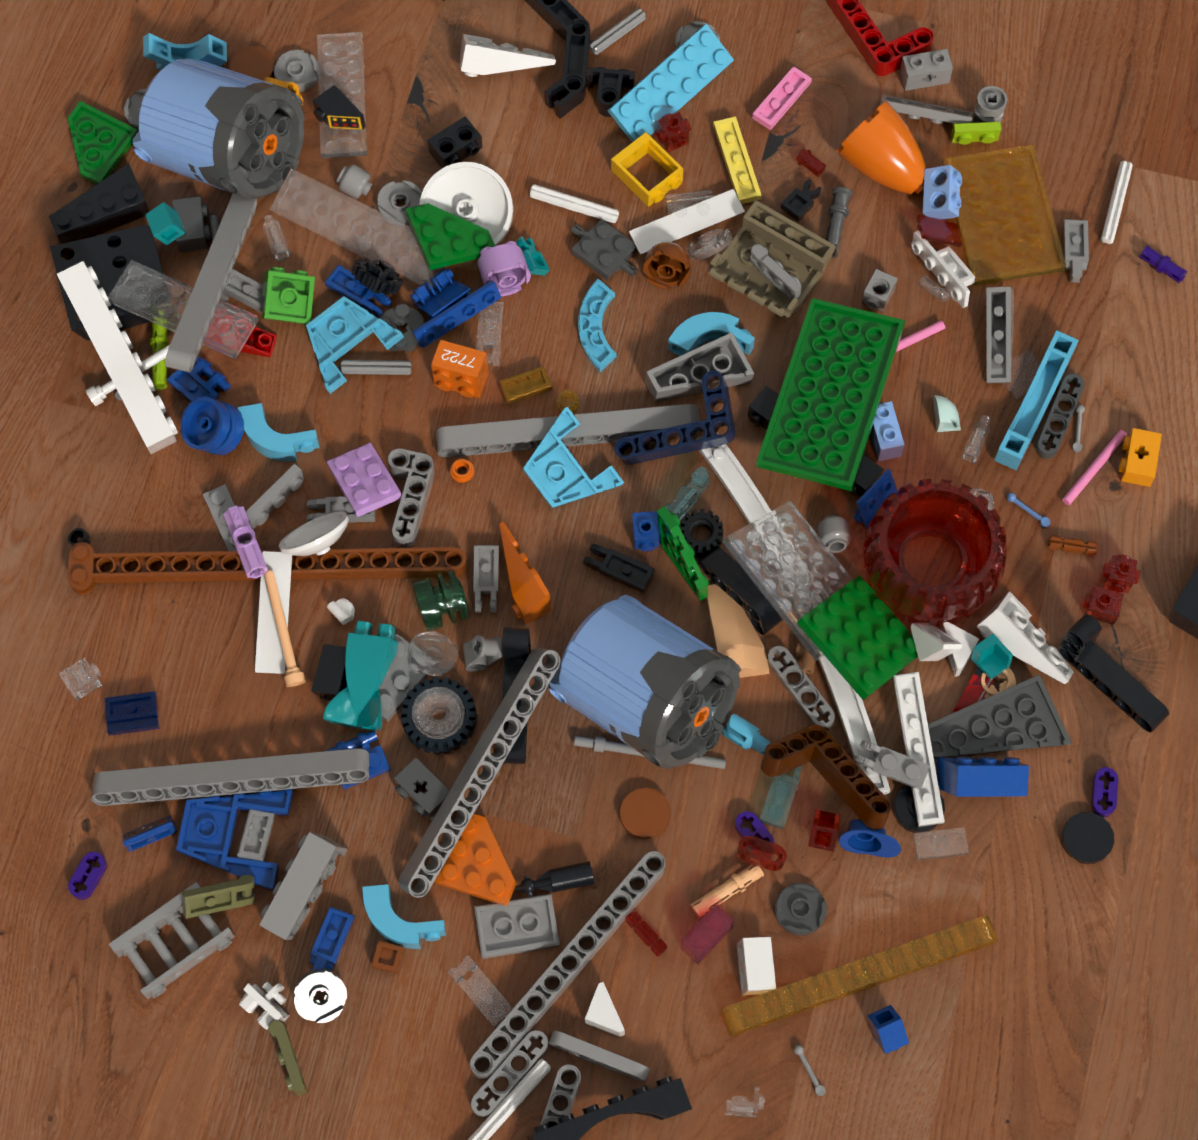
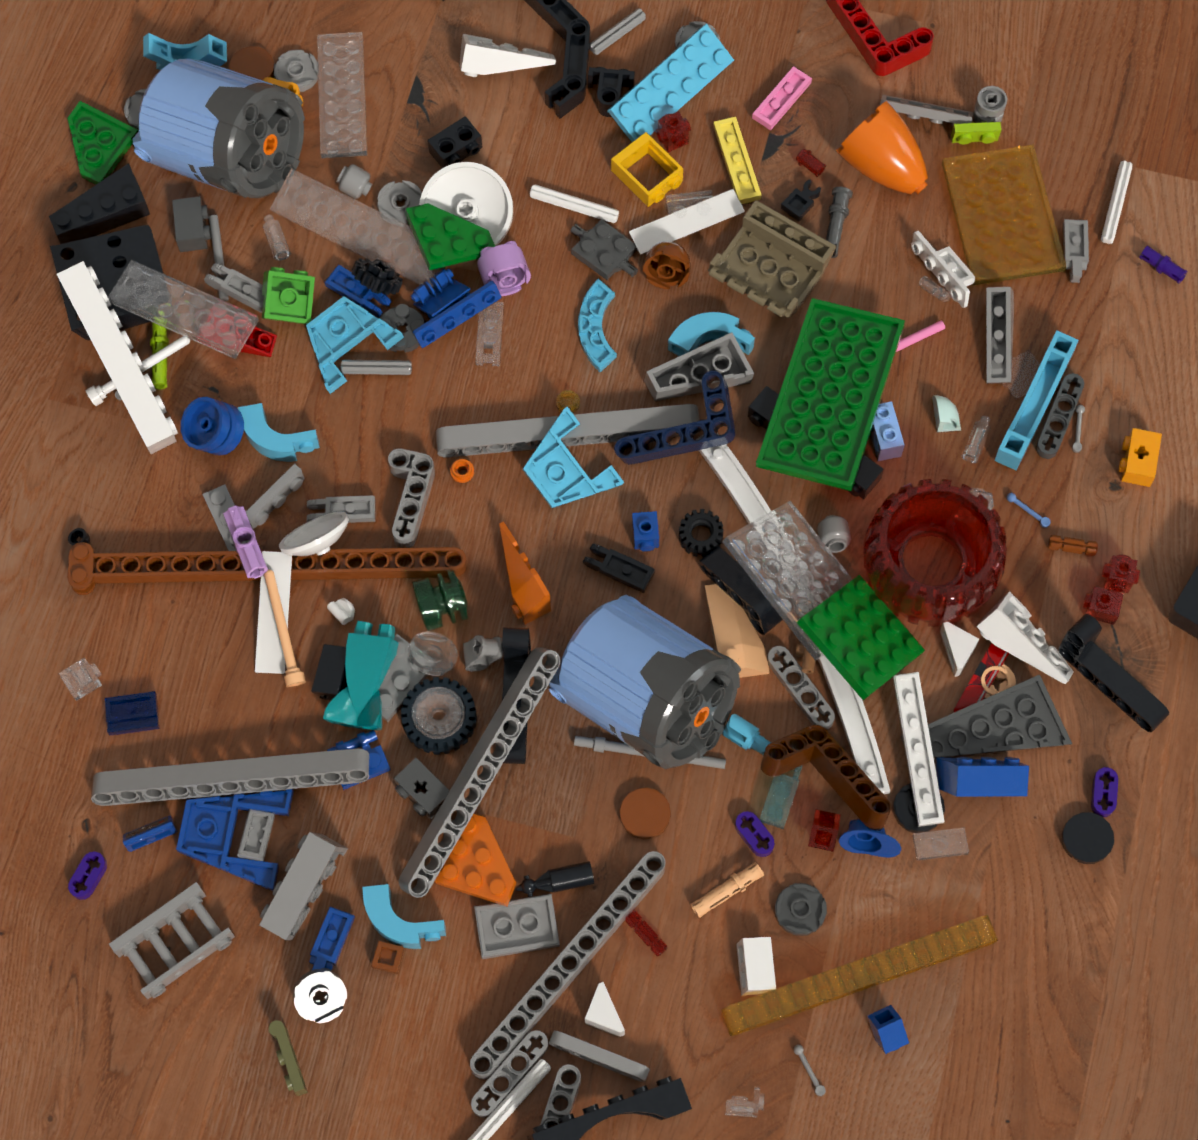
teal panel [146,202,185,245] -> none
light grey beam [165,194,257,373] -> none
blue plate [167,356,231,403] -> none
olive plate [182,875,255,919] -> none
white hips [239,982,290,1030] -> none
black slope [313,84,366,130] -> none
lavender plate [326,442,402,517] -> none
orange brick [431,340,489,398] -> none
clear plate [448,955,513,1028] -> none
light grey hinge [473,545,499,613] -> none
pearl gold plate [499,366,552,405] -> none
teal plate [516,236,550,276] -> none
green plate [656,506,709,601] -> none
clear light blue hinge [665,467,710,521] -> none
clear pink brick [680,905,734,964] -> none
clear tile [687,229,733,260] -> none
clear red beam [737,836,787,871] -> none
light grey hinge [750,244,801,301] -> none
blue hinge [853,468,900,532] -> none
light grey hinge [854,740,930,790] -> none
light grey brick [862,269,898,312] -> none
light grey brick [900,49,953,91] -> none
white slope [911,623,963,661] -> none
clear red piece [917,215,962,247] -> none
light blue brick [923,165,962,221] -> none
teal panel [971,634,1013,679] -> none
bright pink bar [1062,430,1127,506] -> none

